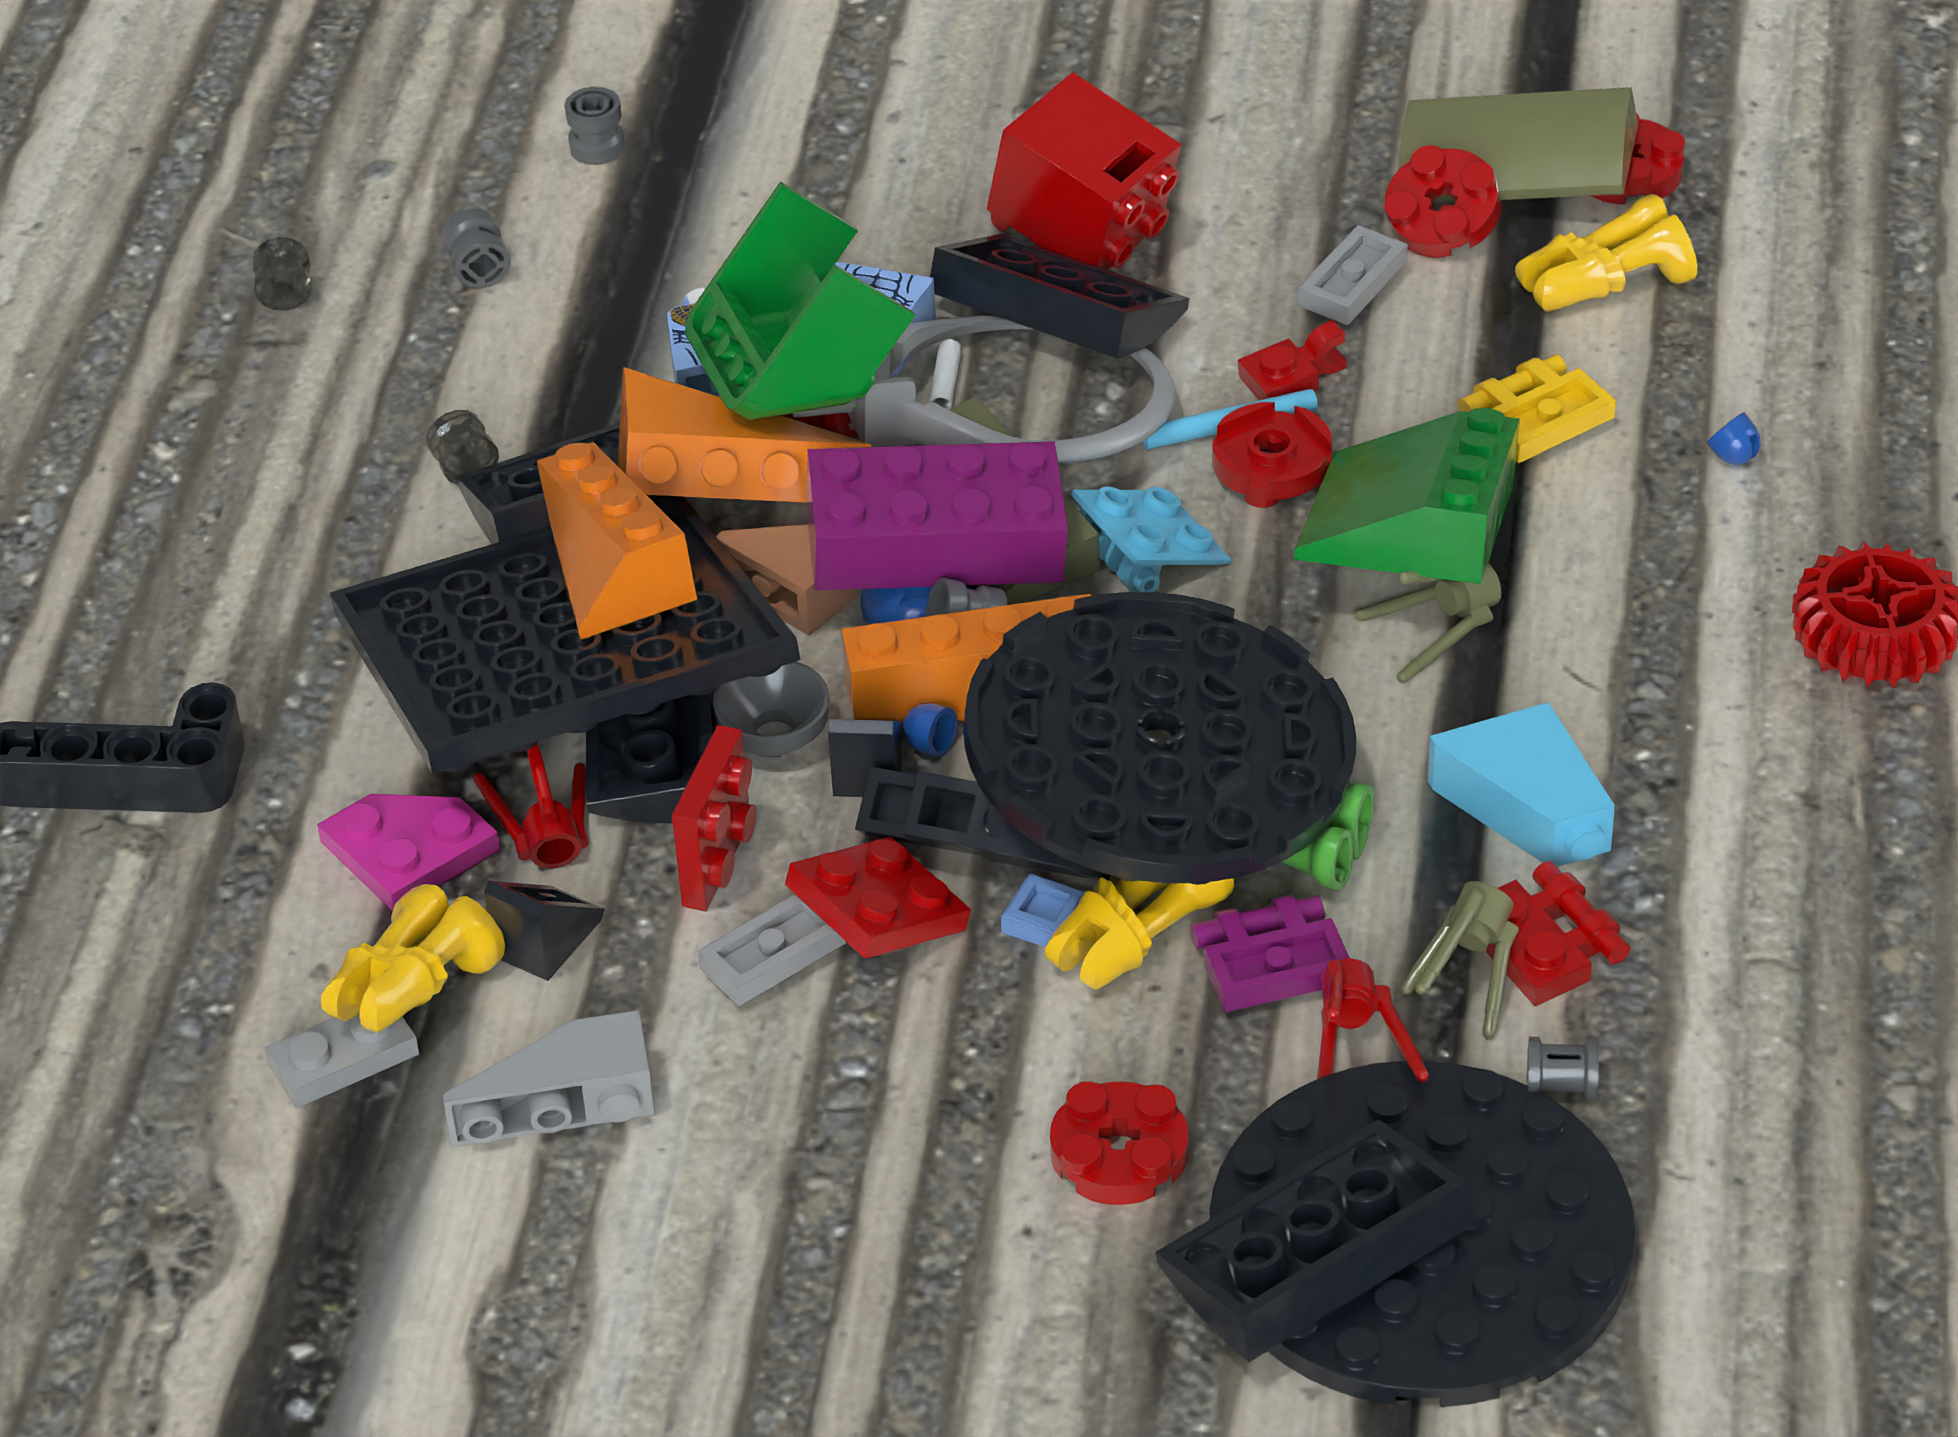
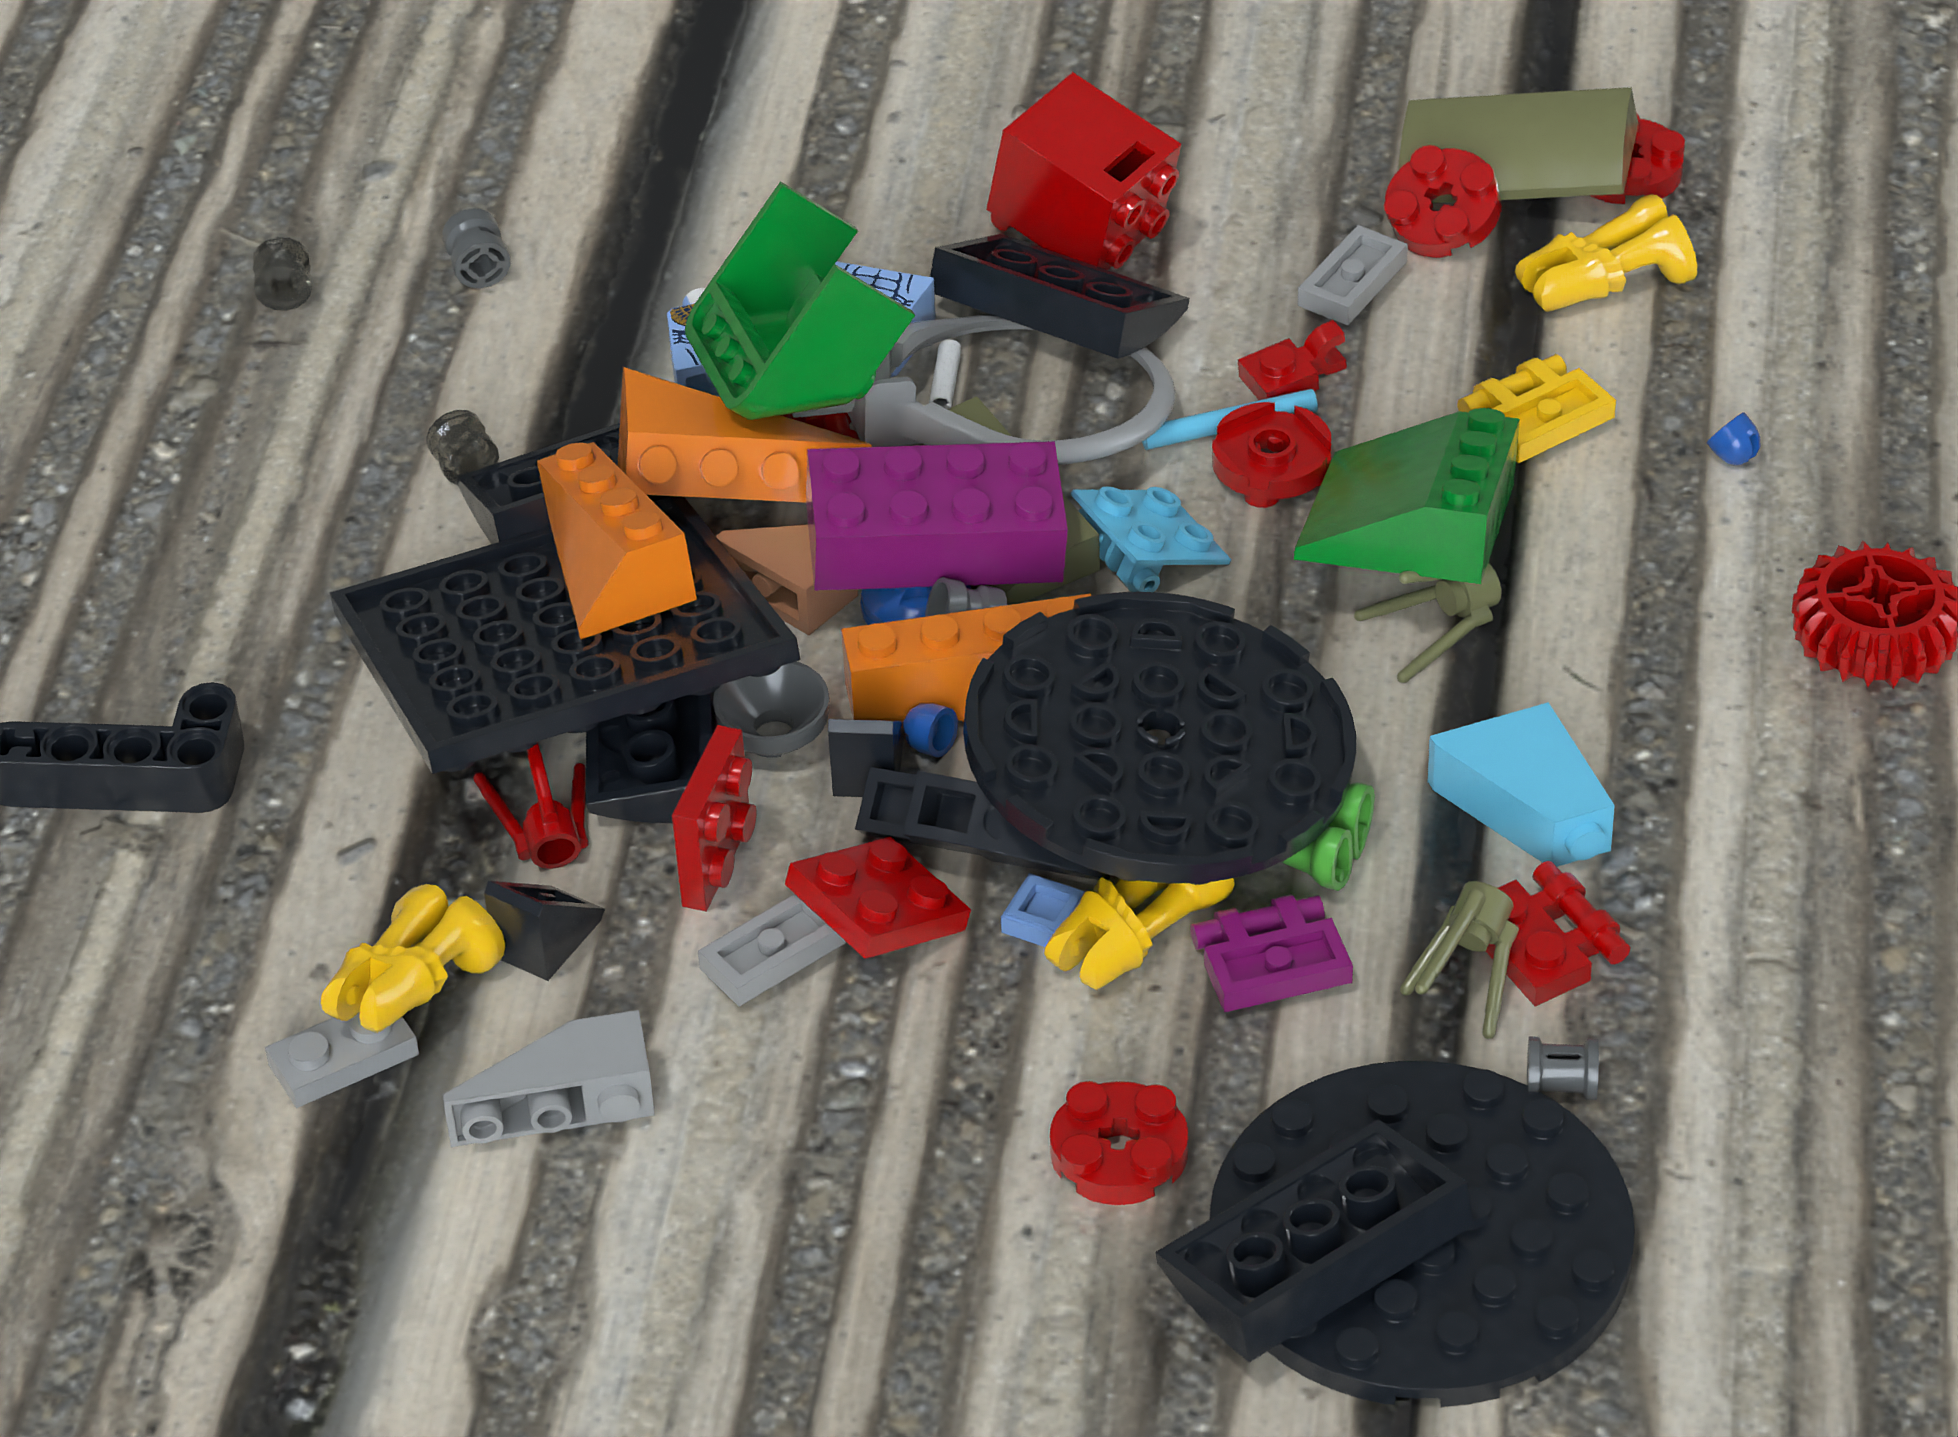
dark pink plate [317,794,500,911] -> none
dark grey wheel [564,86,625,165] -> none
red plant [1317,958,1429,1082] -> none

